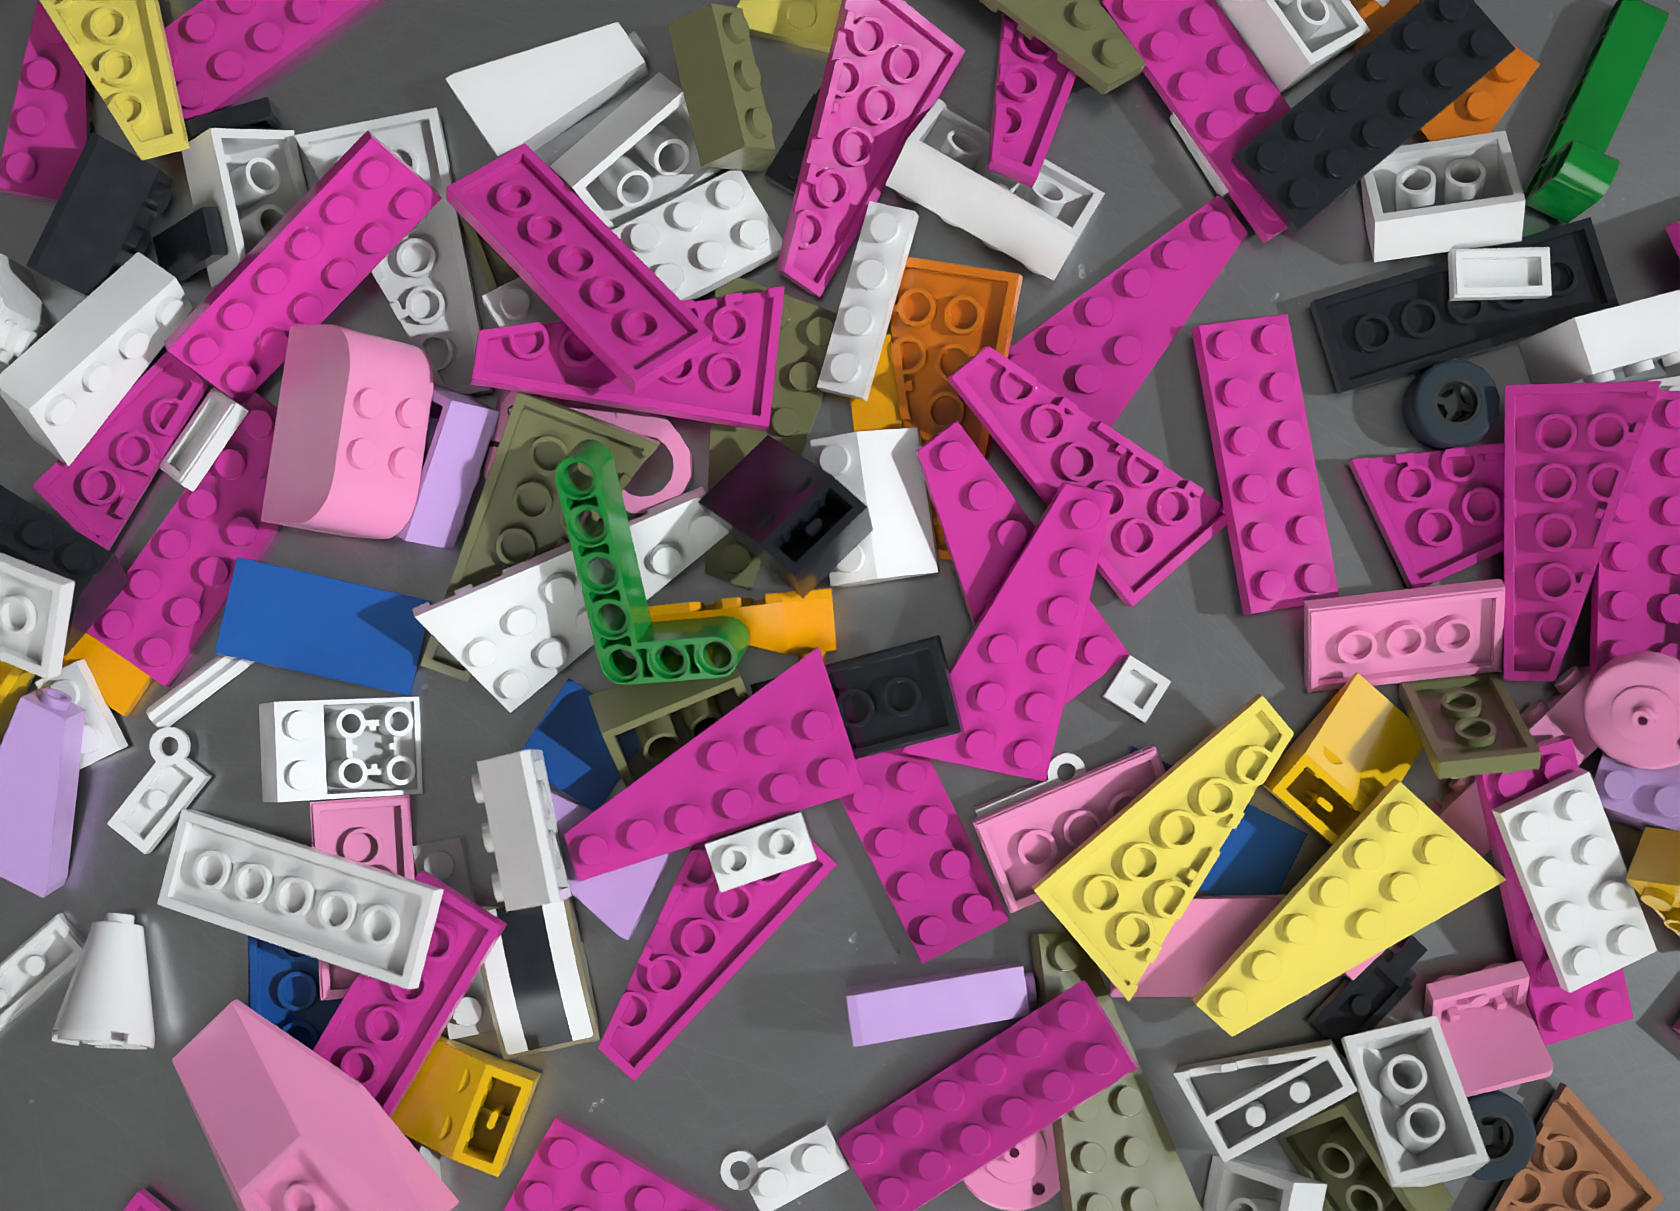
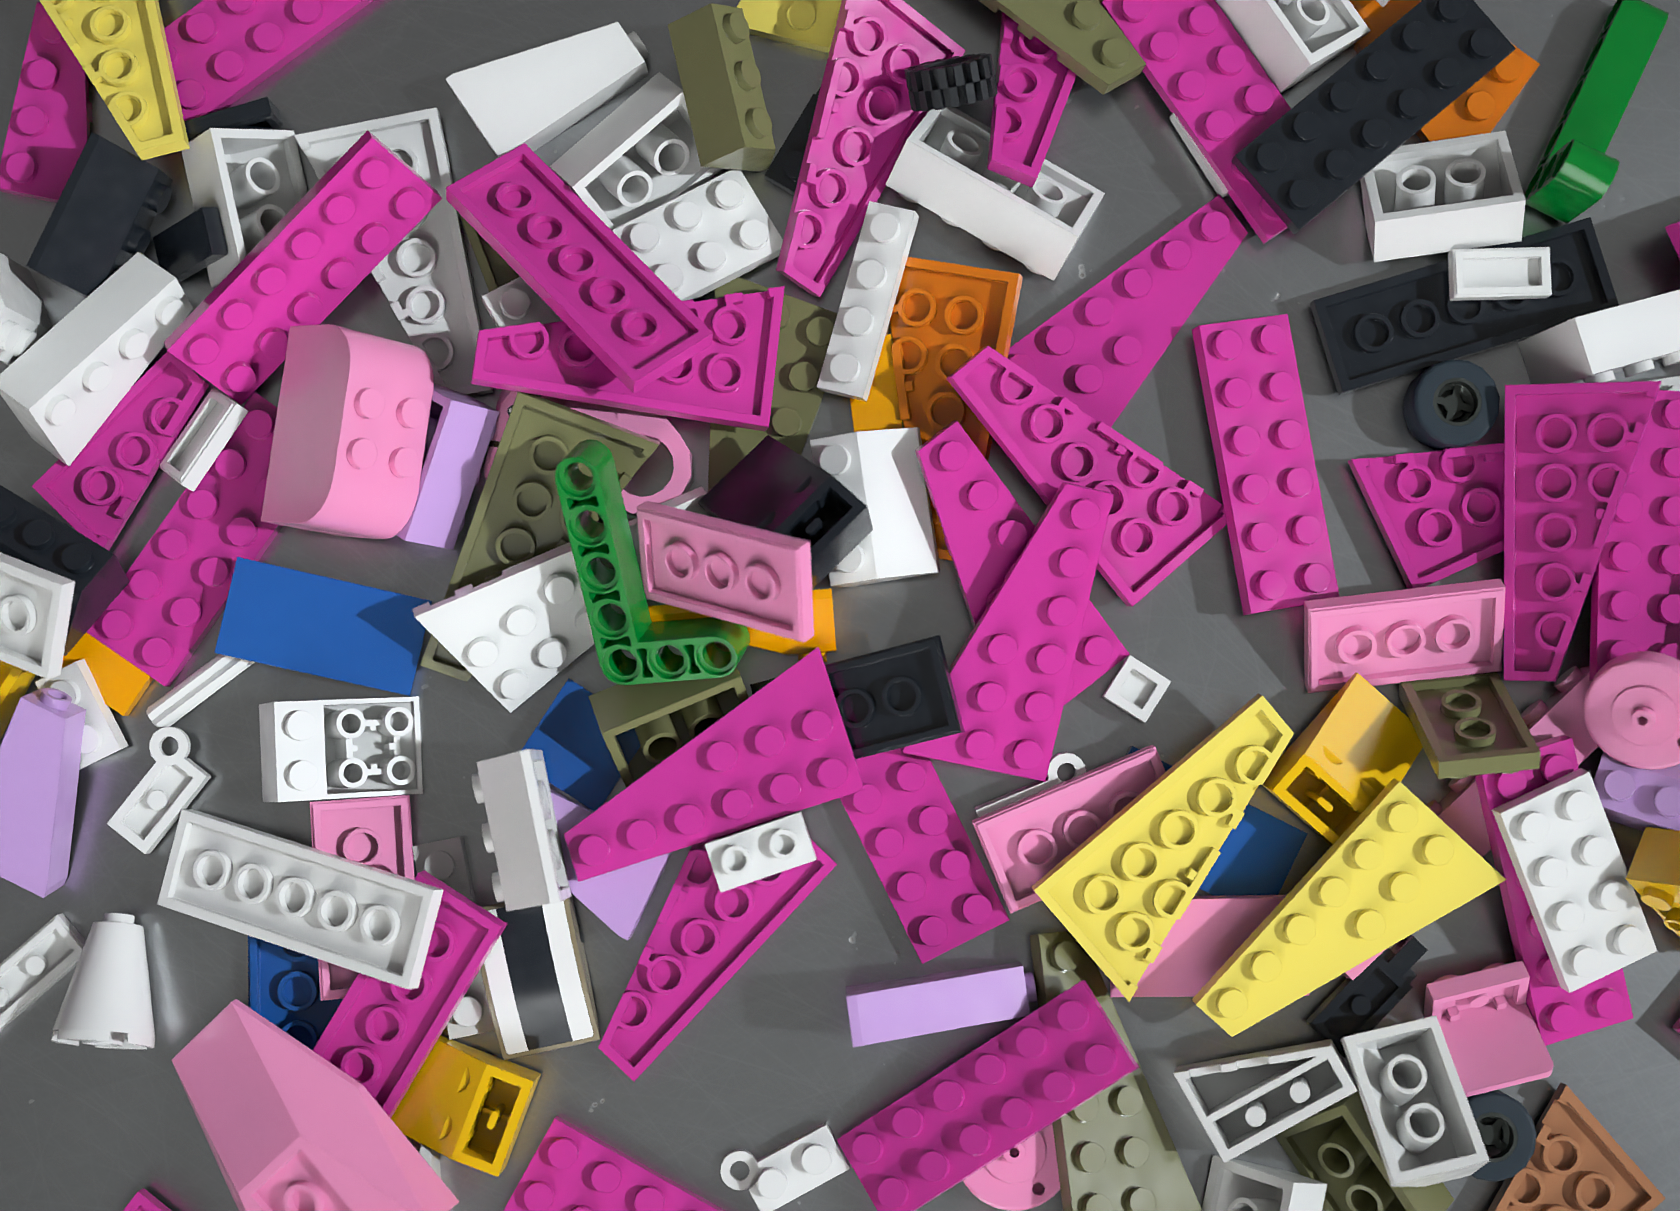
none -> bright pink tile [636,501,814,642]
none -> black tyre [905,53,998,111]

